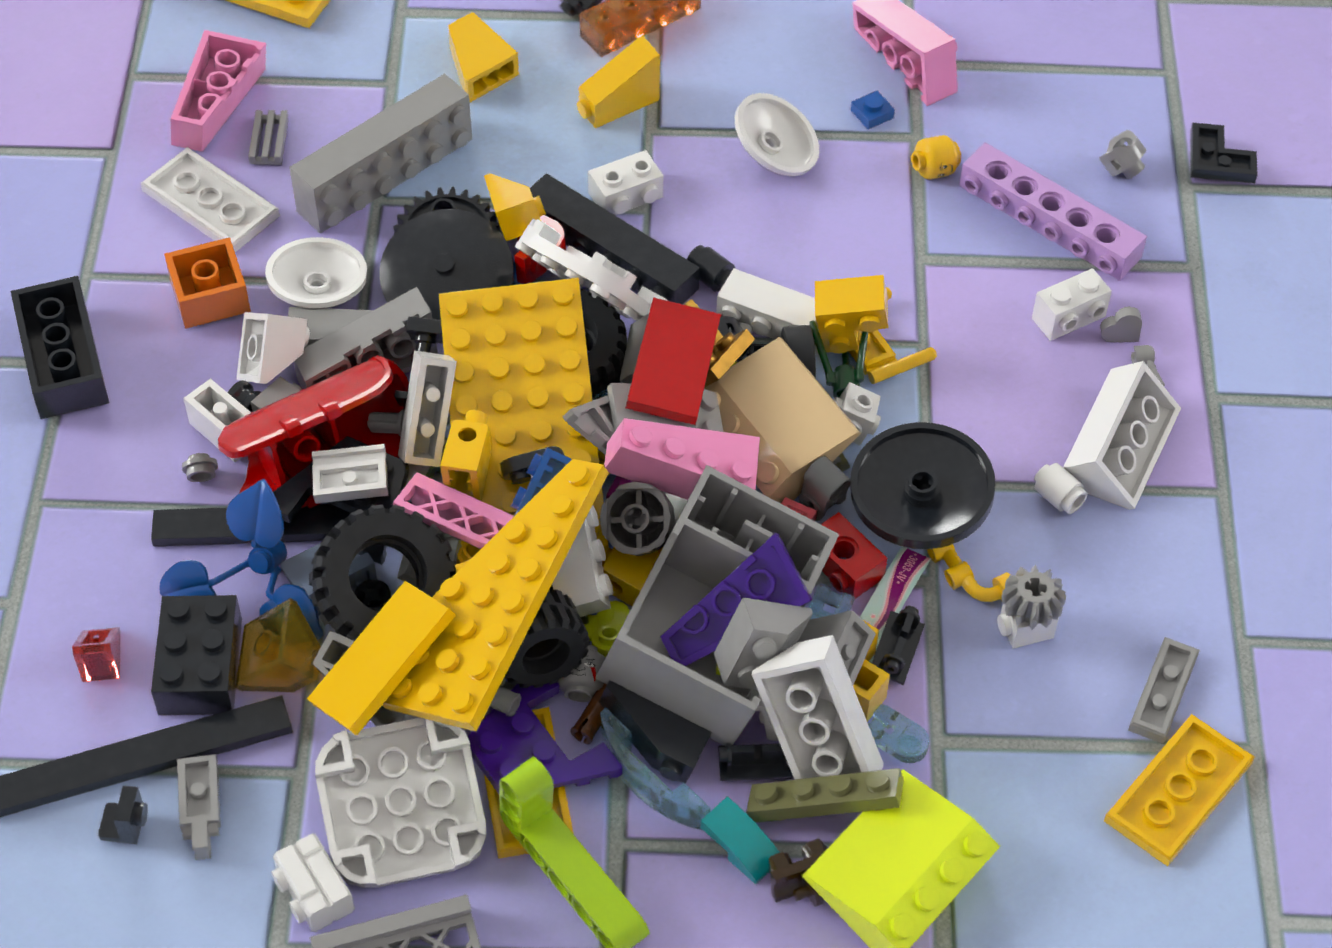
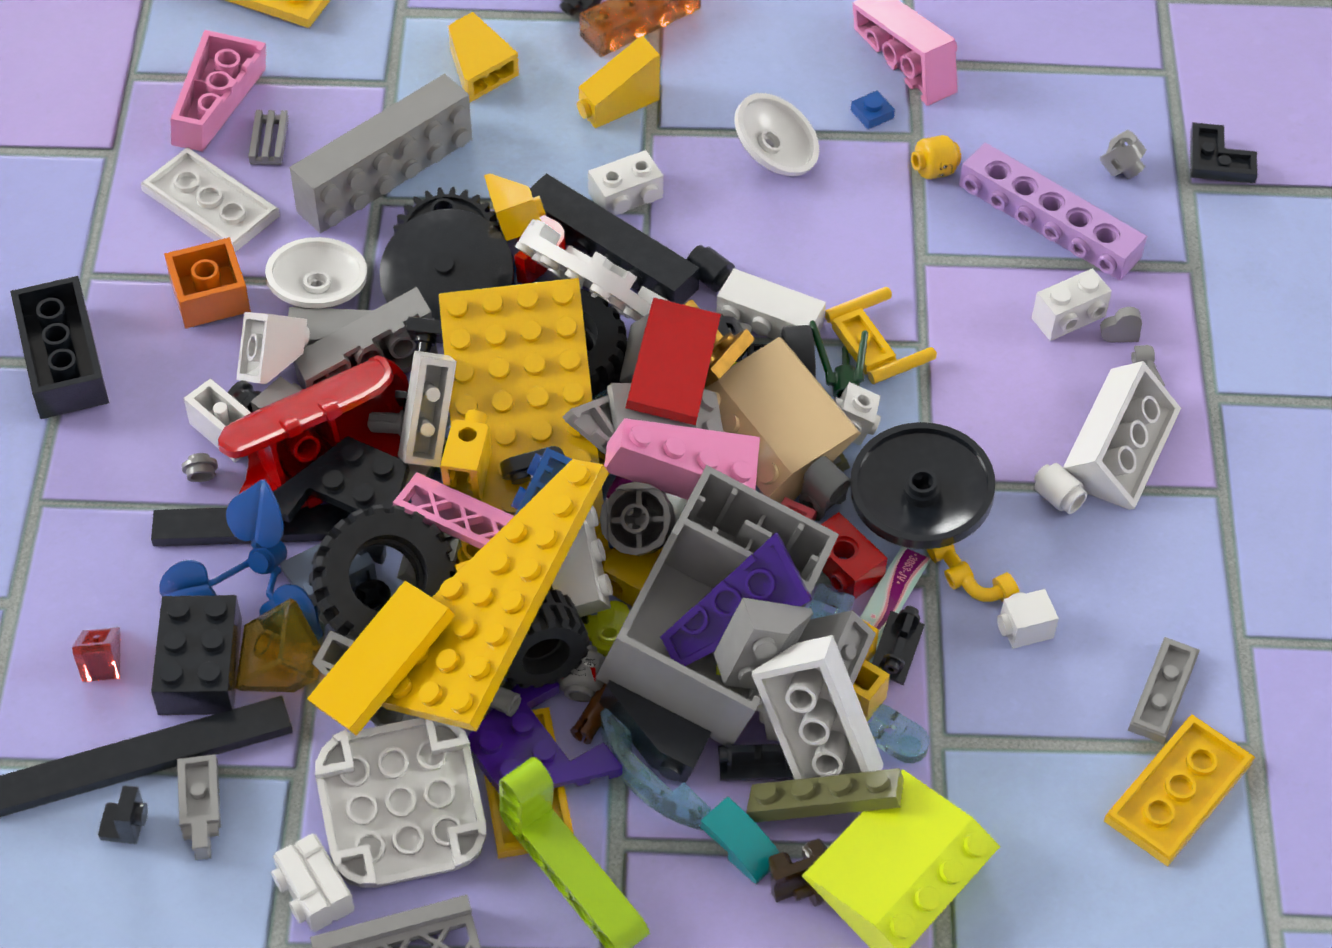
white plate [312,444,388,503] -> none
yellow brick [815,275,889,354] -> none
light grey gear [1001,564,1066,630] -> none

